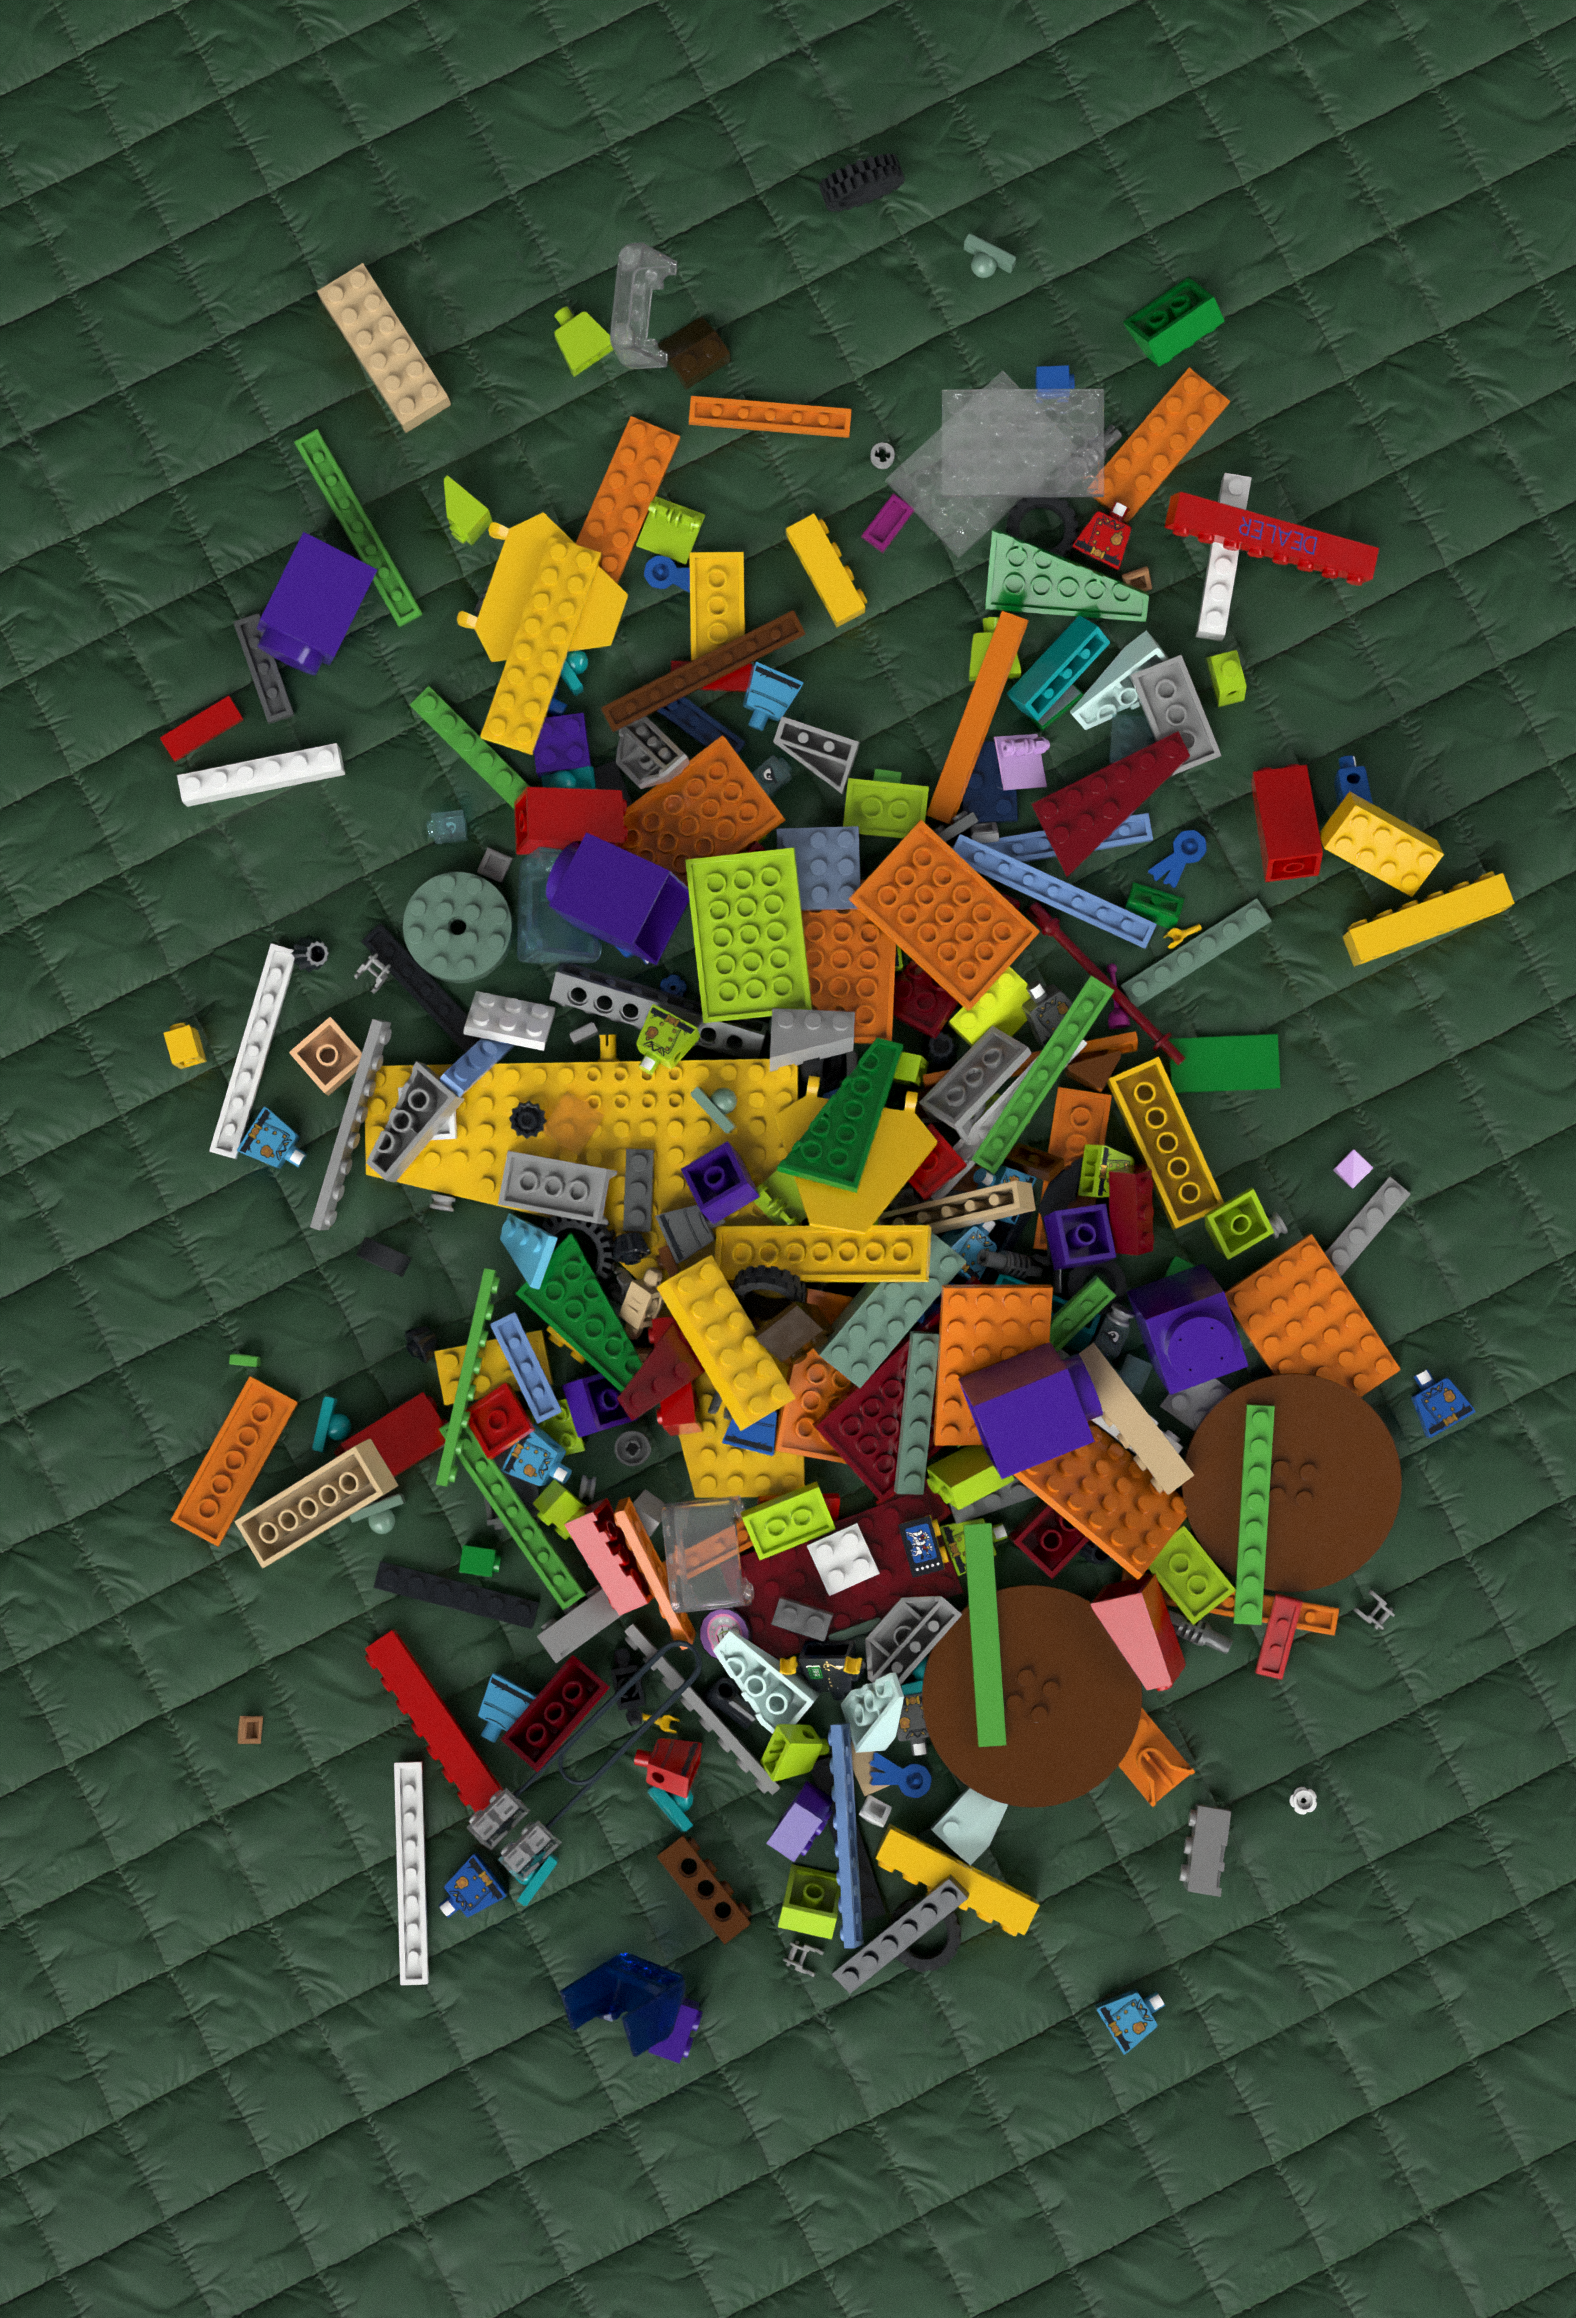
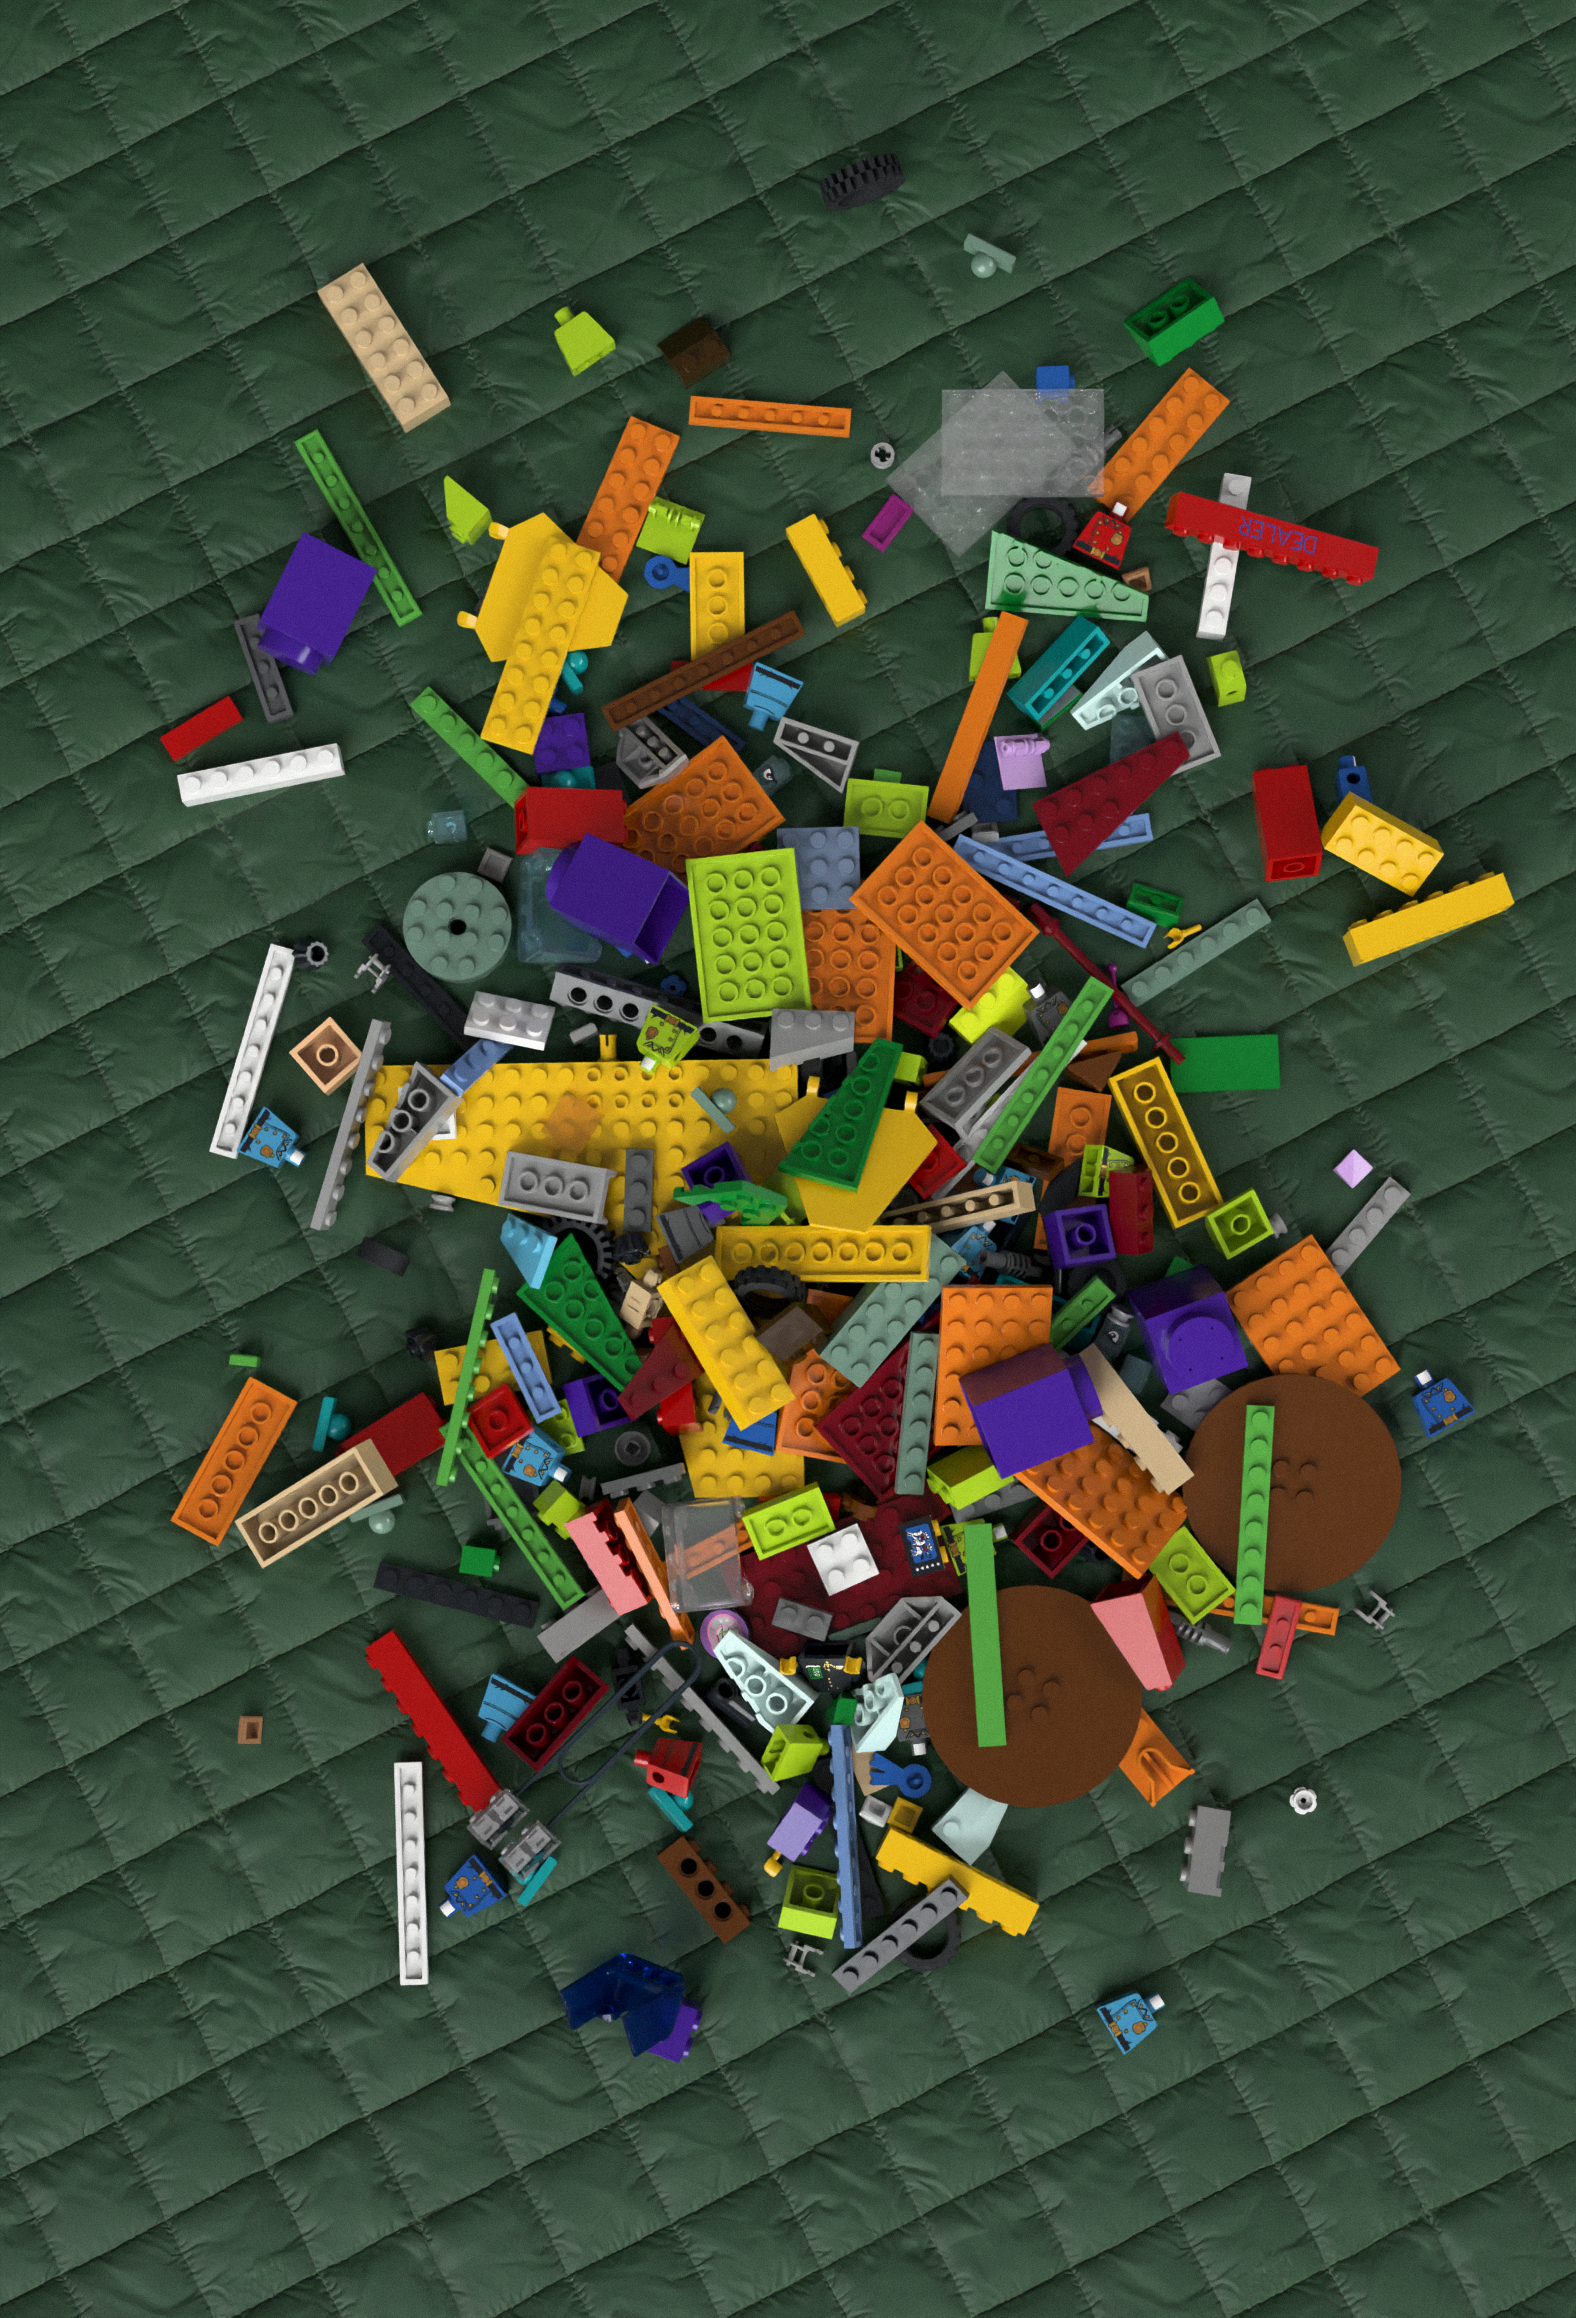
yellow brick [163,1023,207,1069] -> none
black piece [509,1100,547,1139] -> none
clear windscreen [610,242,678,369] -> none
blue piece [1148,830,1206,888] -> none
none -> dark grey plate [601,1463,687,1498]
none -> green wing [673,1180,788,1226]
none -> yellow hand [764,1850,783,1877]
none -> green slope [825,1692,858,1725]
none -> reddish brown plate [840,1490,878,1521]
none -> yellow tile [886,1797,923,1834]

